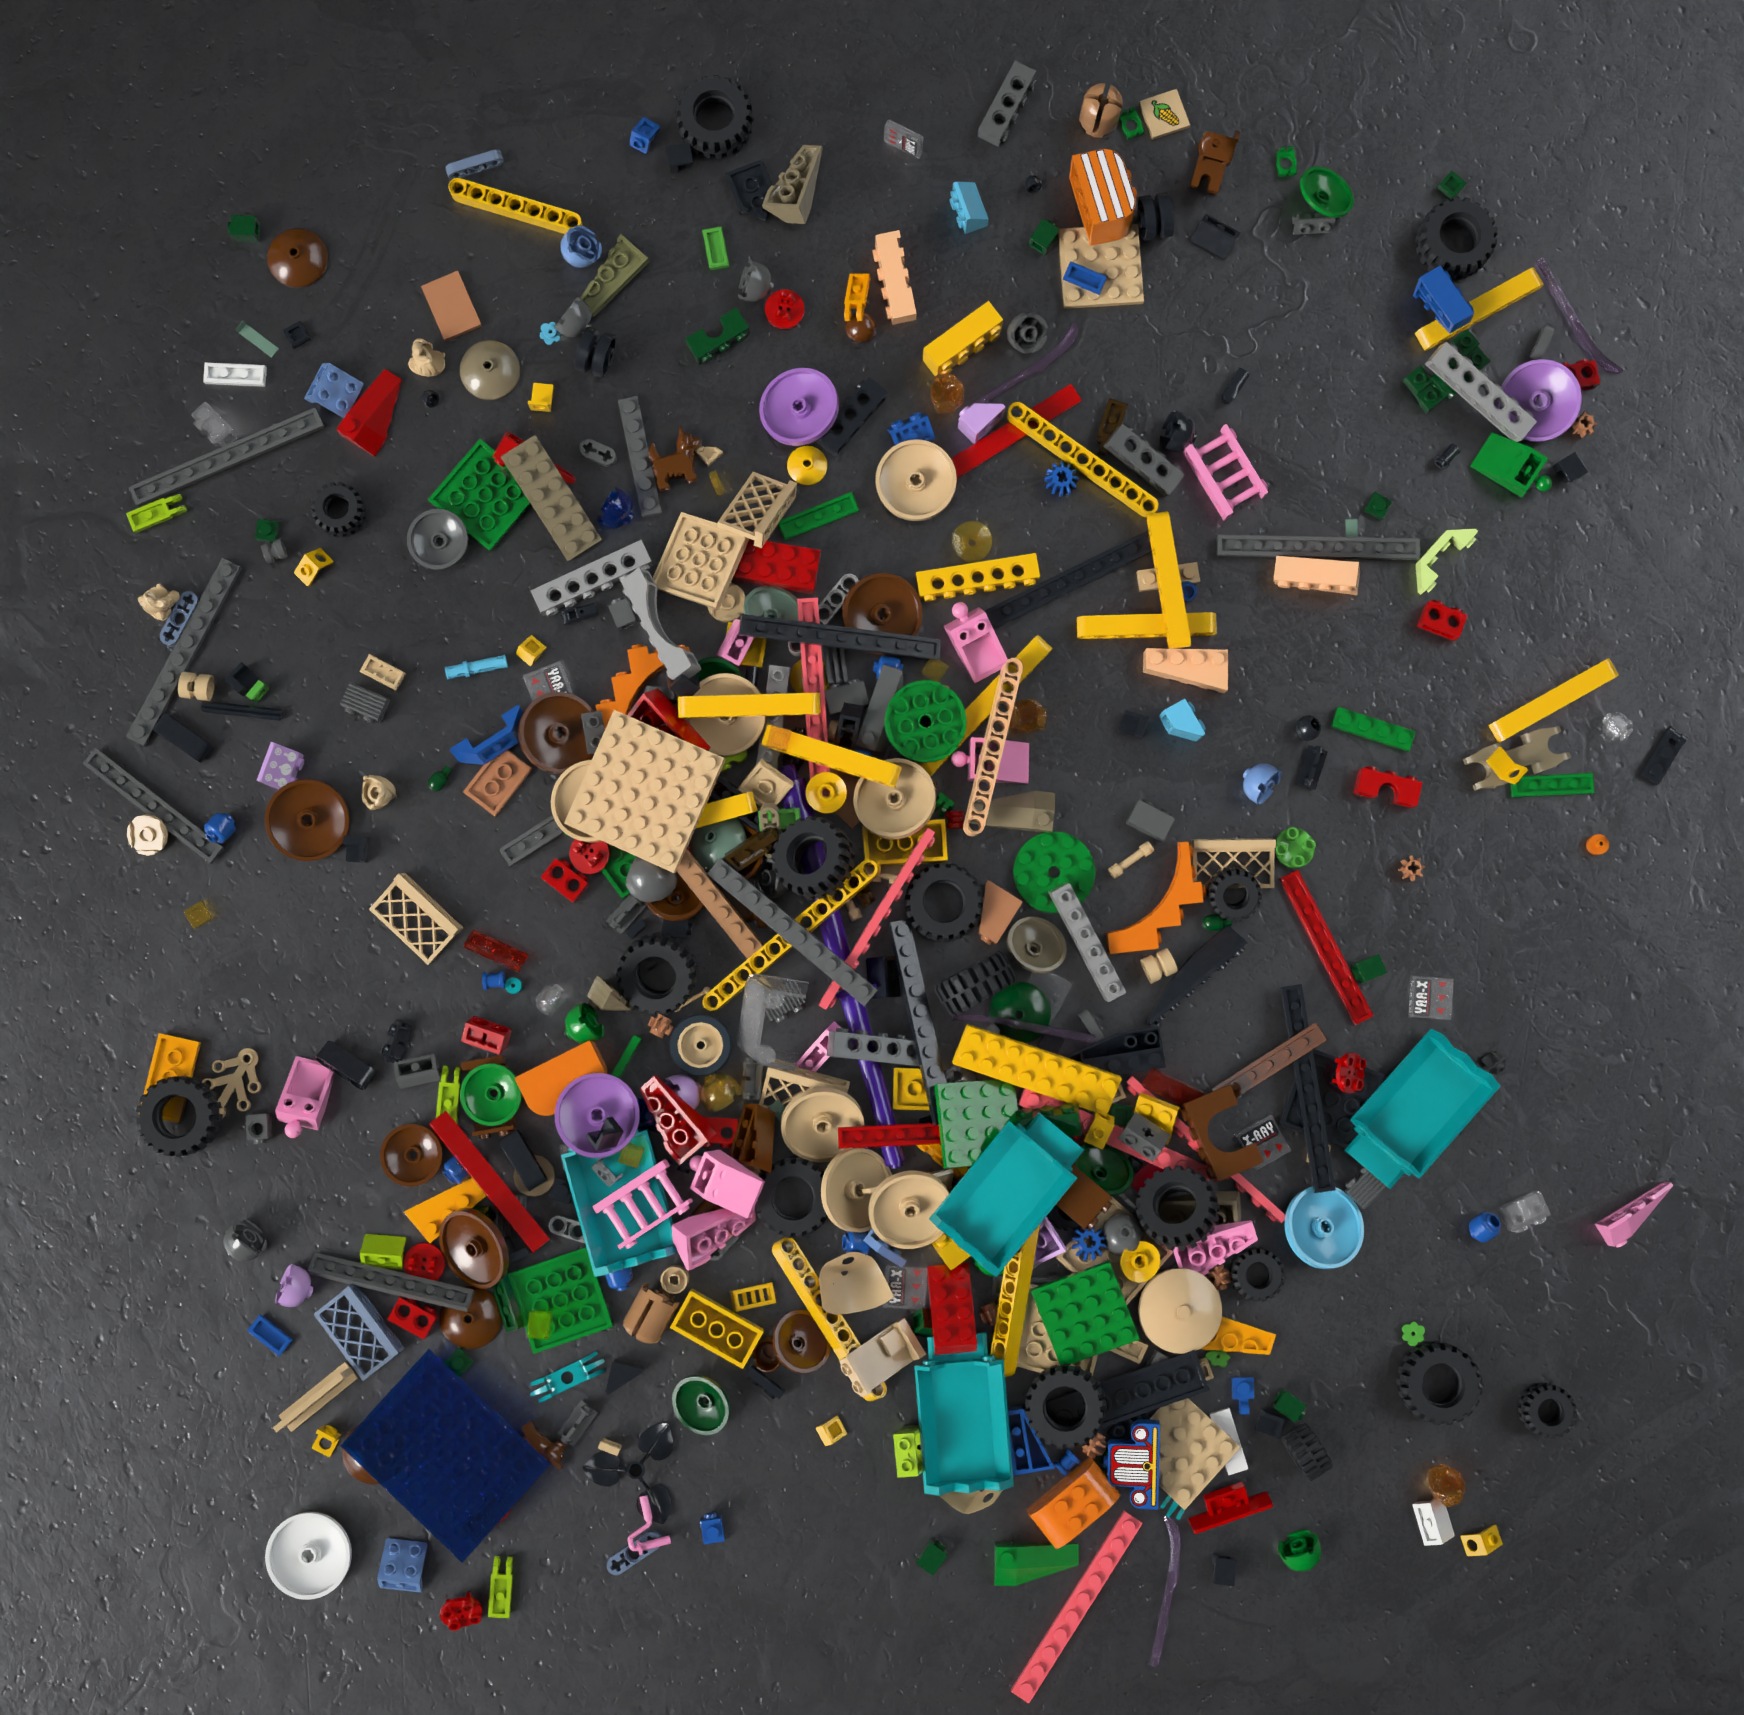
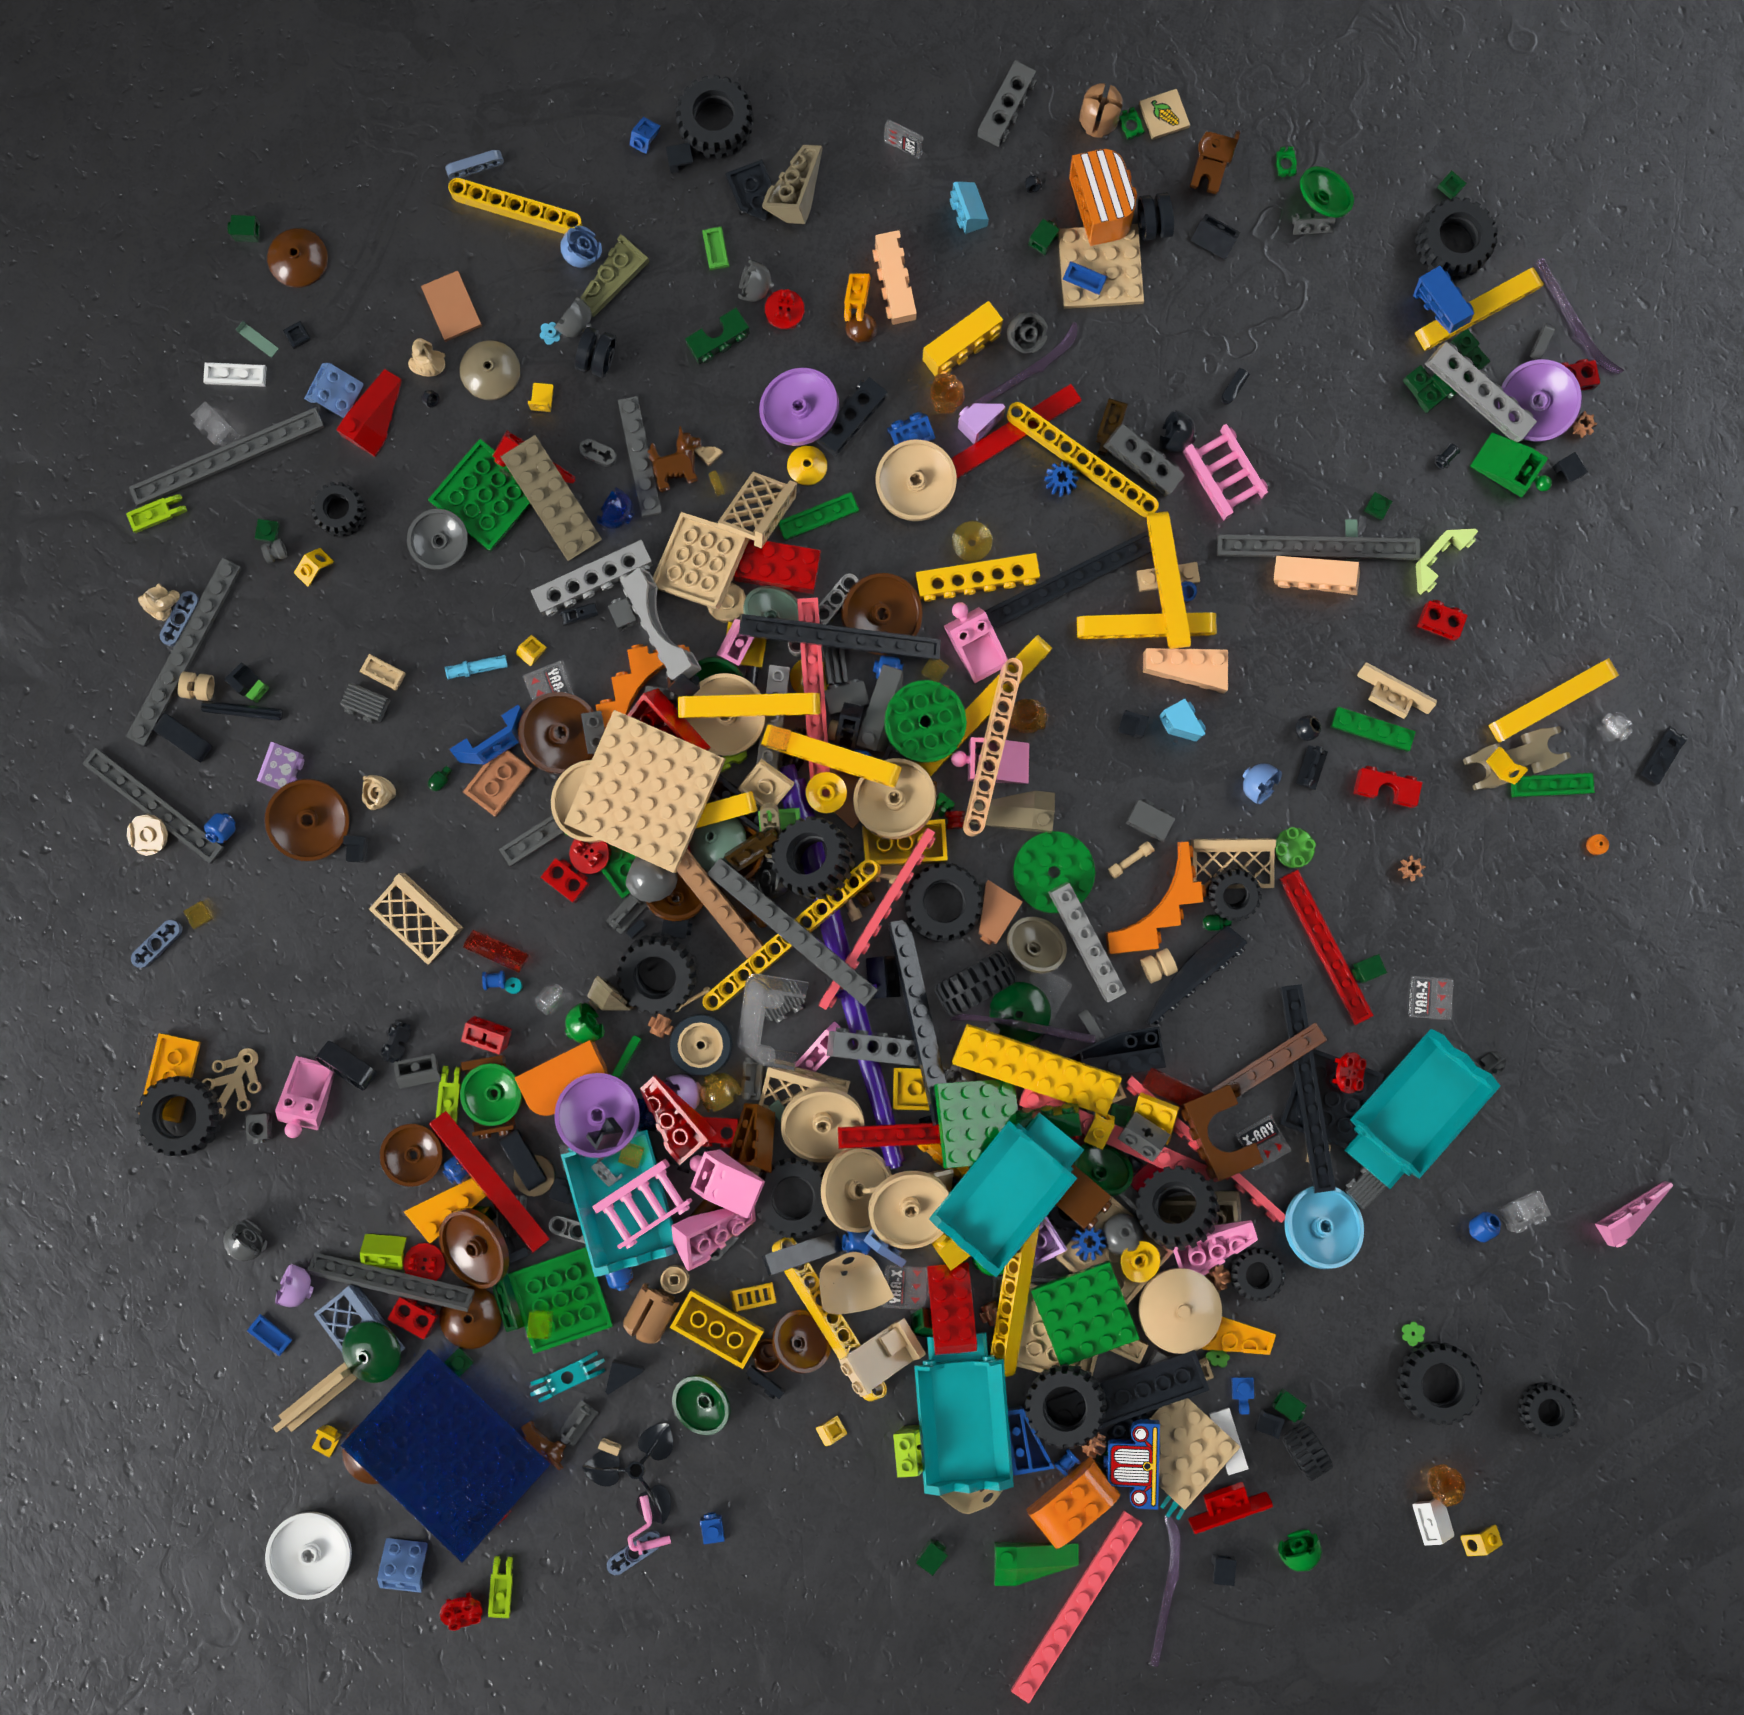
none -> sand blue beam [131,920,182,968]
none -> dark green dish [342,1321,401,1383]
none -> tile [762,1230,843,1276]
none -> tan bracket [1357,663,1437,719]

